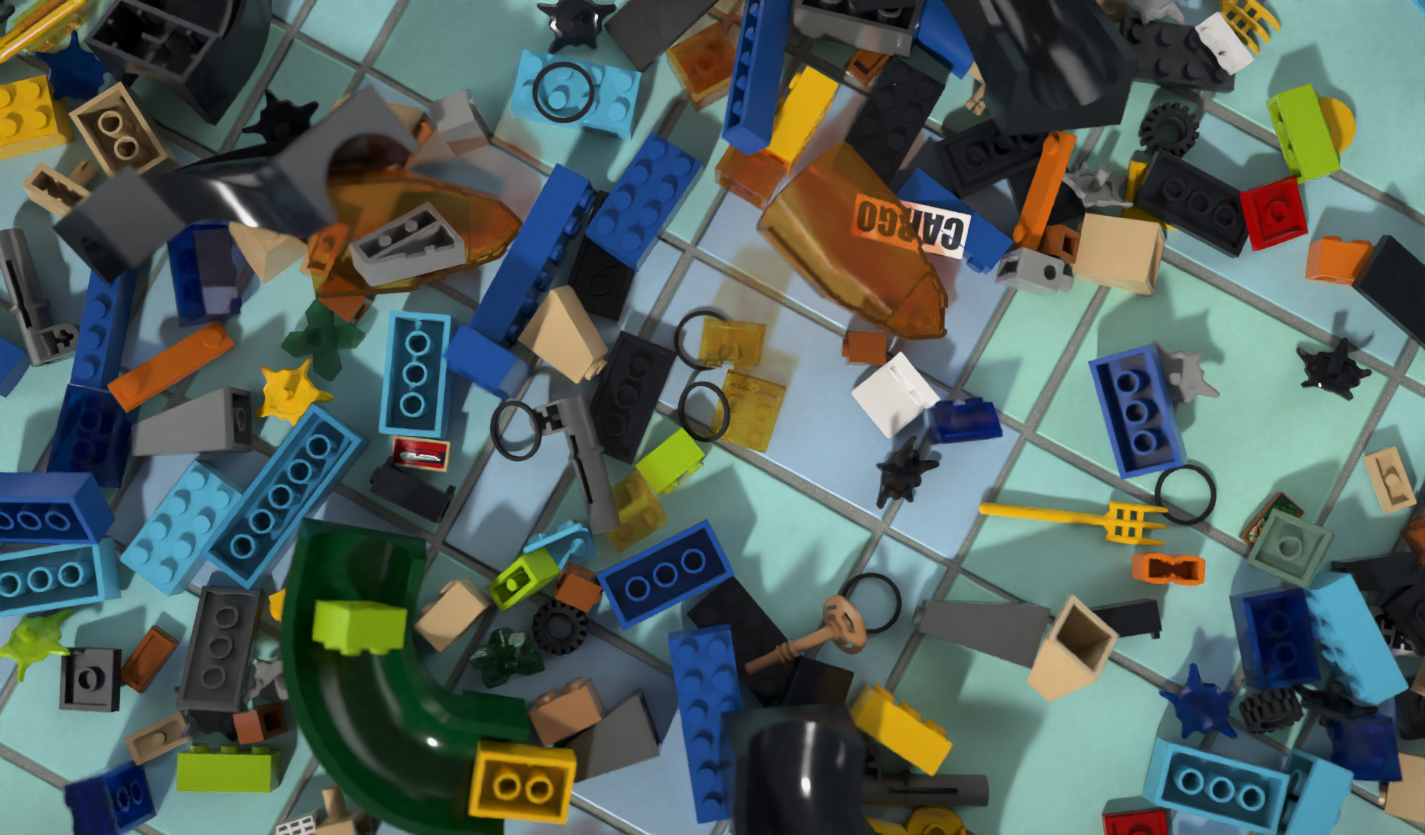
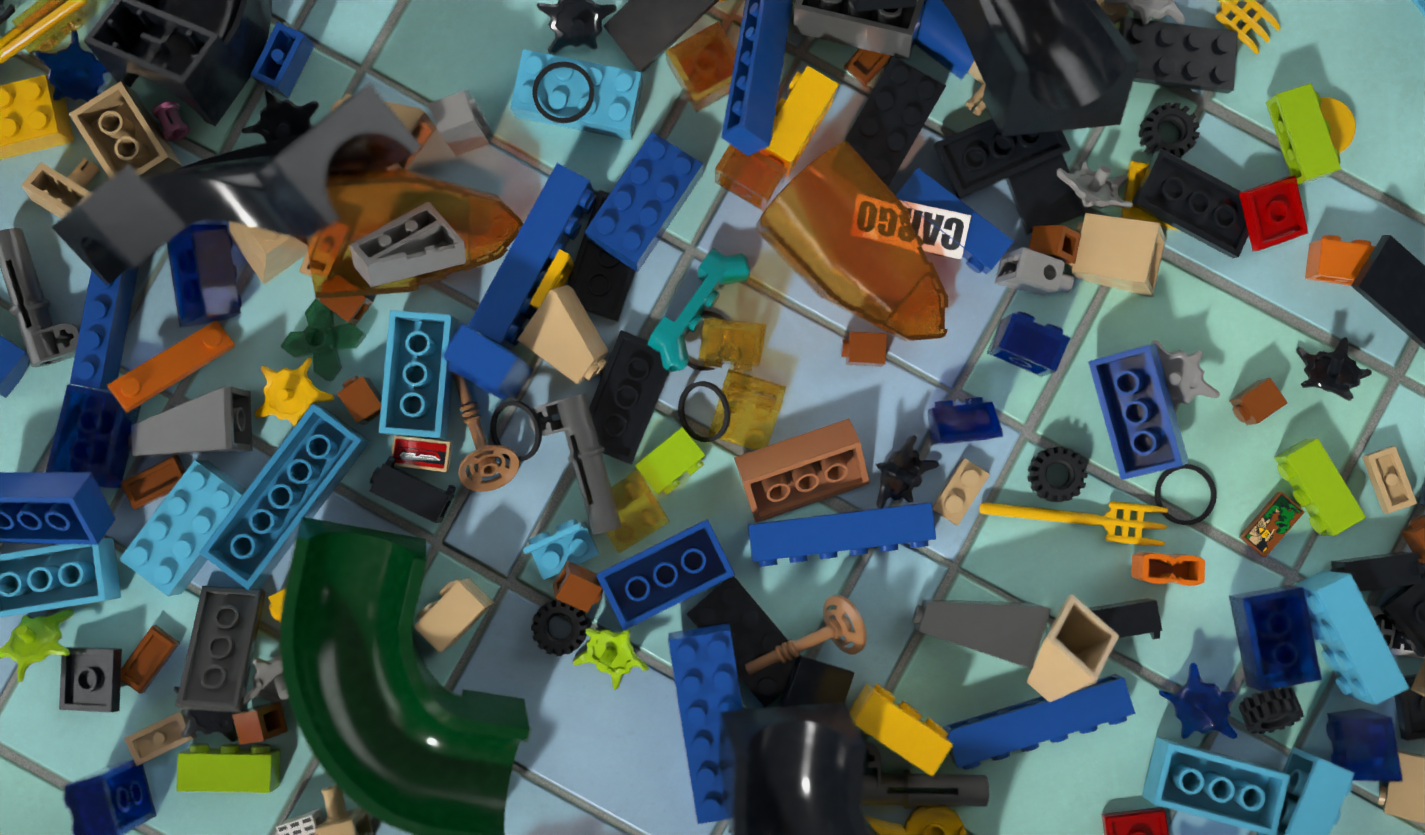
lime brick [312,600,407,655] -> none
clear green plant [467,628,545,689] -> none
yellow brick [469,740,577,824] -> none
lime brick [485,546,561,613] -> none
medium nougat brick [528,676,606,747] -> none
dark grey slope [558,687,662,784] -> none
black piece [841,572,902,634] -> none
white bracket [851,352,940,438] -> none
orange plate [1010,131,1077,252] -> none
white plate [1195,11,1254,76] -> none
sand green tile [1246,508,1336,591] -> none
black piece [1289,677,1379,728] -> none
none -> dark orange tile [120,455,186,510]
none -> bright pink bush [152,101,191,141]
none -> blue brick [250,22,314,99]
none -> dark orange brick [337,376,382,425]
none -> medium nougat dish [452,372,519,492]
none -> yellow tile [530,249,574,311]
none -> lime piece [572,627,649,690]
none -> teal plate [647,249,750,372]
none -> nougat slope [734,419,870,523]
none -> blue brick [748,503,936,567]
none -> tan plate [932,458,990,525]
none -> blue brick [943,674,1135,770]
none -> clear blue brick [987,311,1071,377]
none -> black tyre [1027,447,1088,502]
none -> dark orange brick [1229,378,1288,425]
none -> lime brick [1274,438,1366,536]

